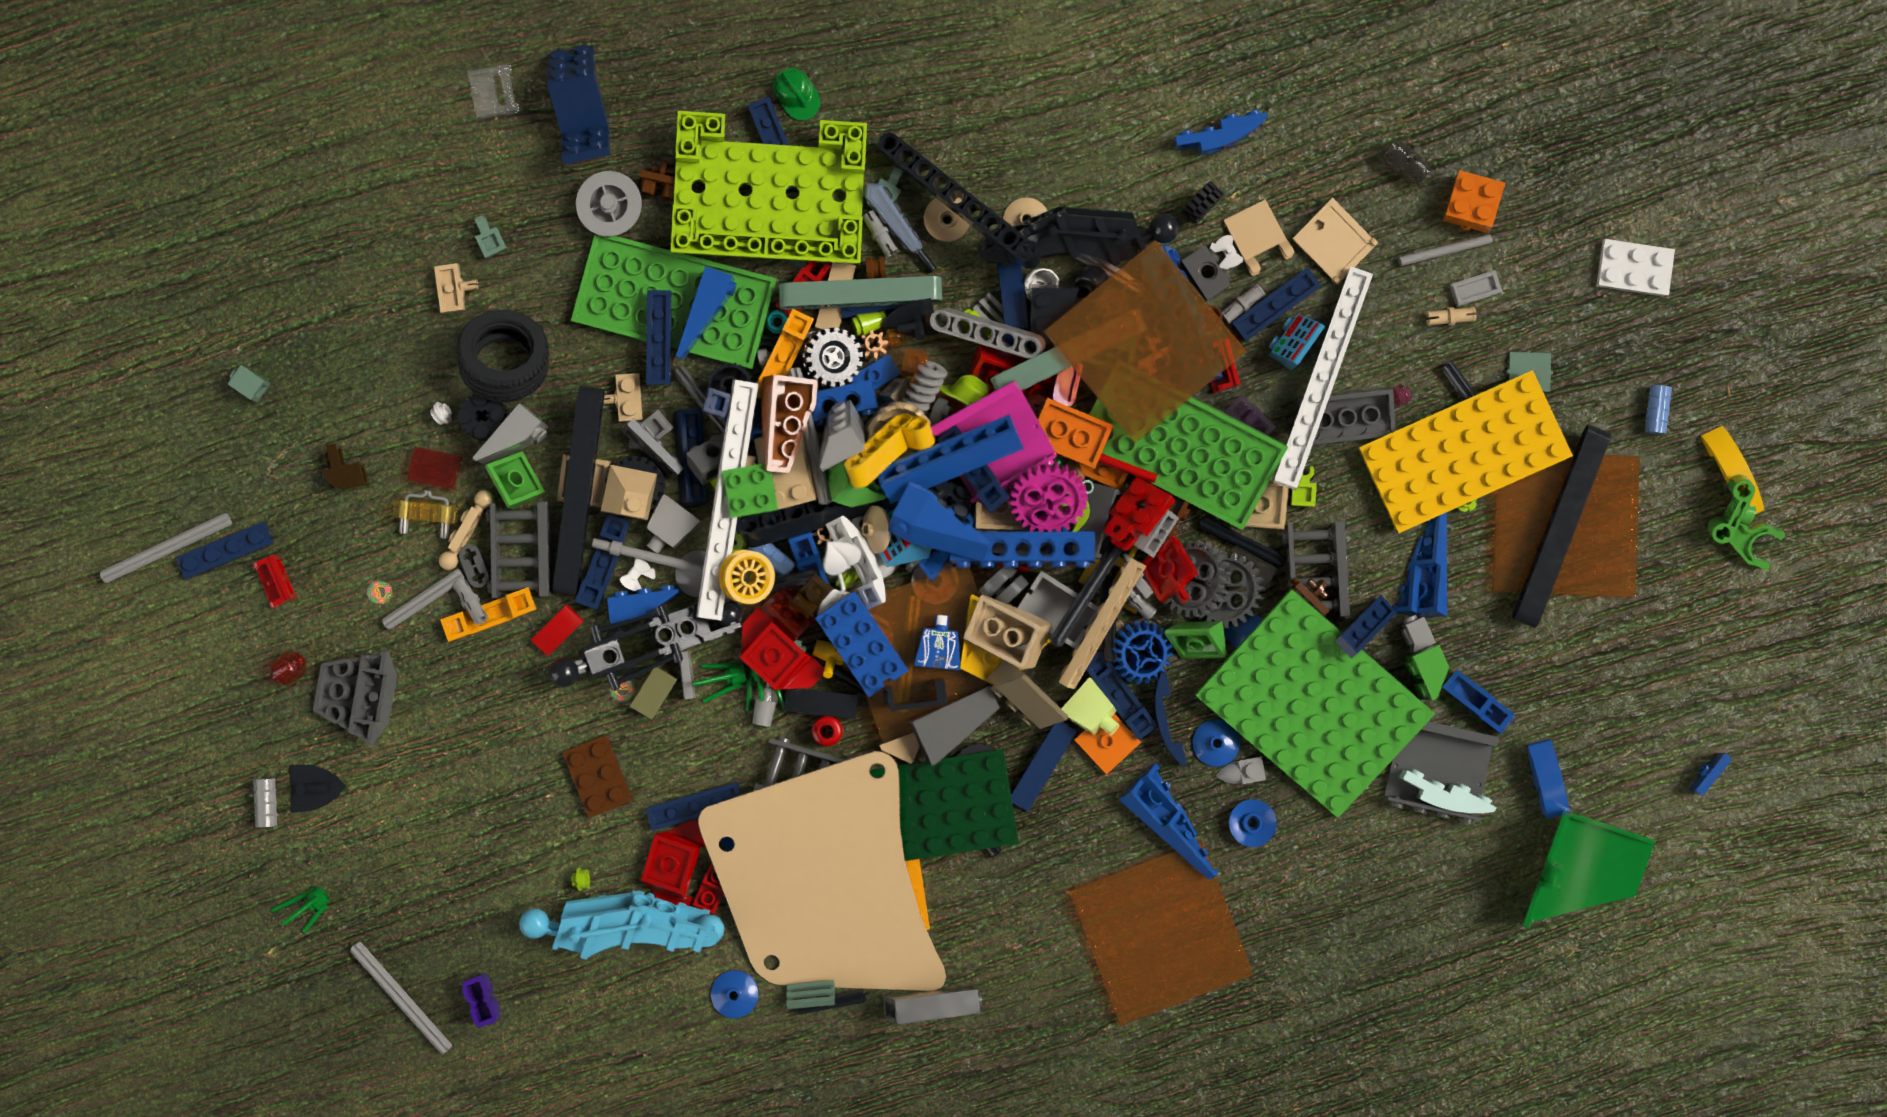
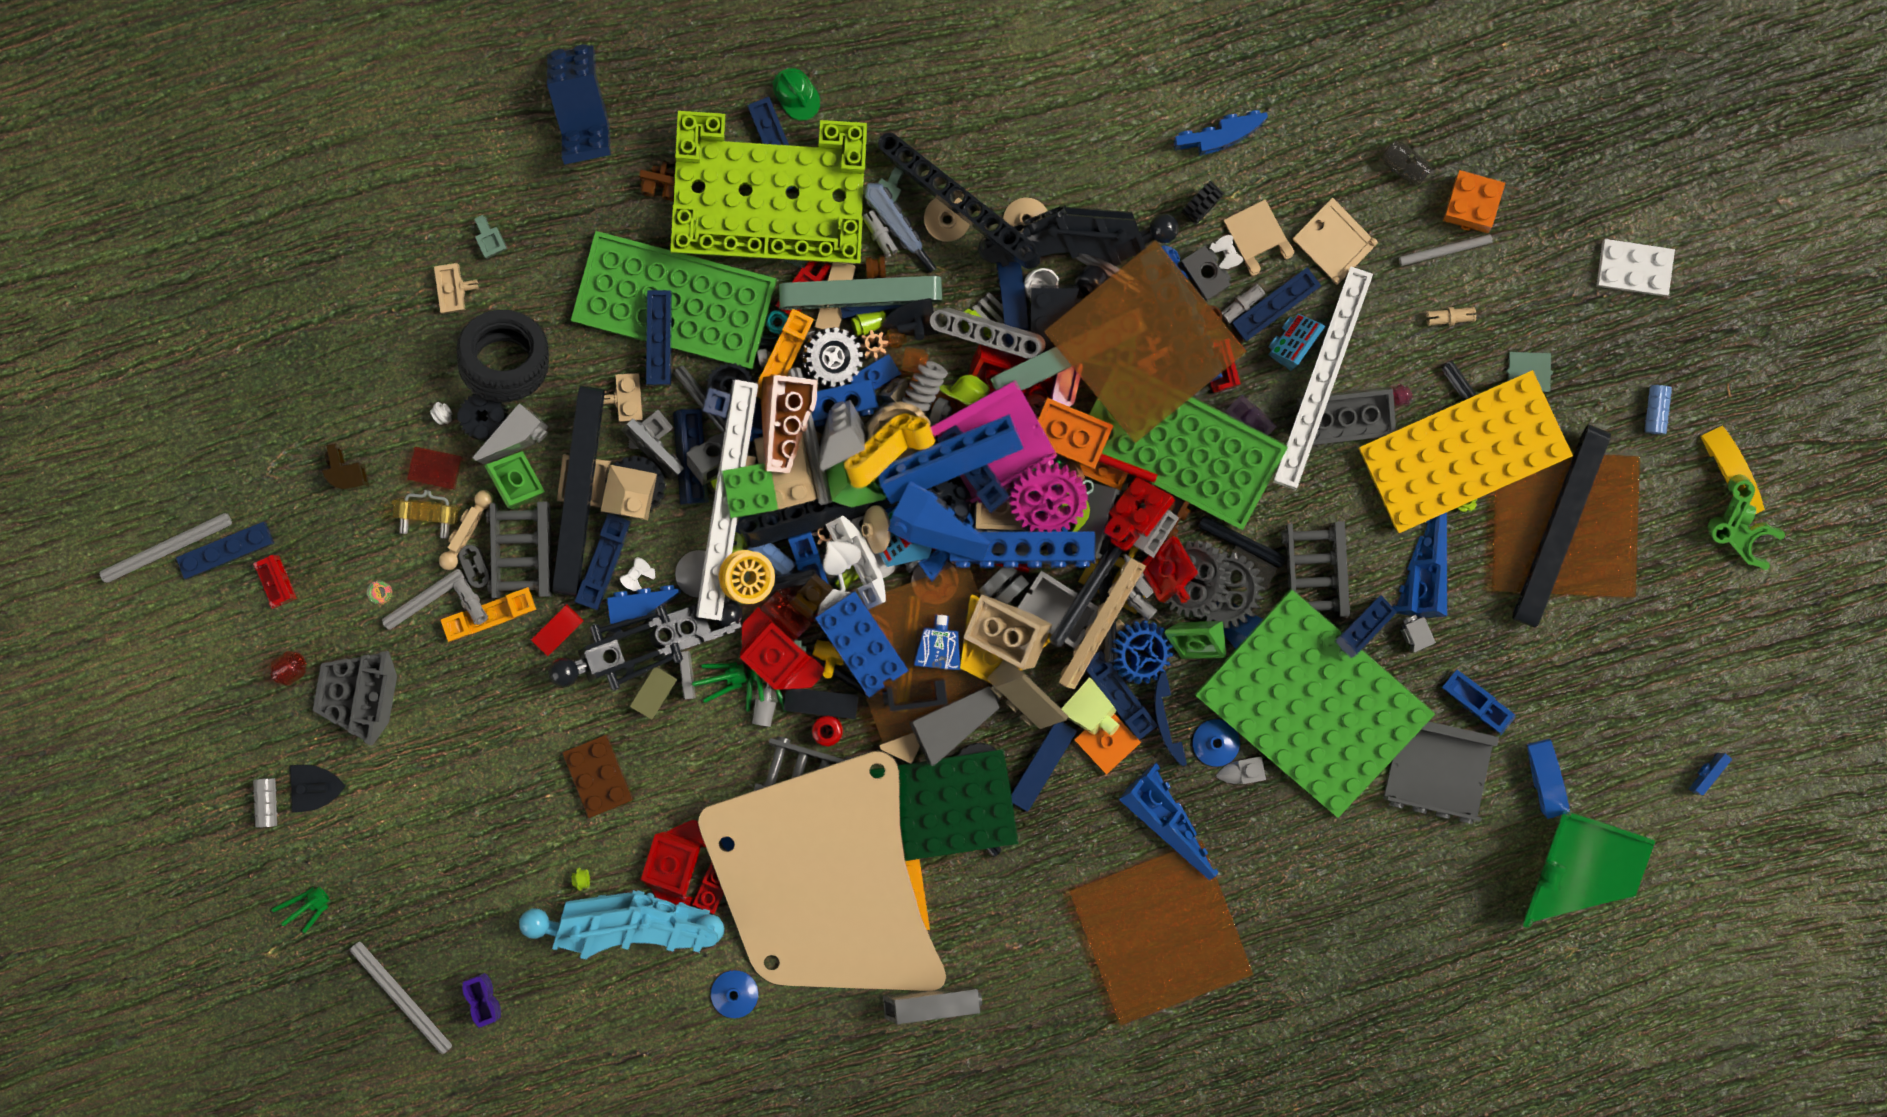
sand green brick [228,365,271,403] -> none
clear plate [468,65,519,120] -> none
light grey wheel [576,171,642,237] -> none
light grey bar [592,538,704,574] -> none
clear tile [610,678,635,702] -> none
dark blue plate [646,782,742,831] -> none
light grey torso [647,494,702,554] -> none
blue slope [676,266,737,361] -> none
sand green tile [786,980,835,1009] -> none
black axle [796,989,866,1015] -> none
blue dish [1229,799,1277,847] -> none
tan plate [1245,481,1289,530] -> none
reddish brown hips [1288,577,1330,616] -> none
lime plate [1290,466,1317,507] -> none
light aqua slope [1399,768,1497,813] -> none
bright green slope [1403,645,1449,701] -> none
light grey tile [1449,270,1503,307] -> none

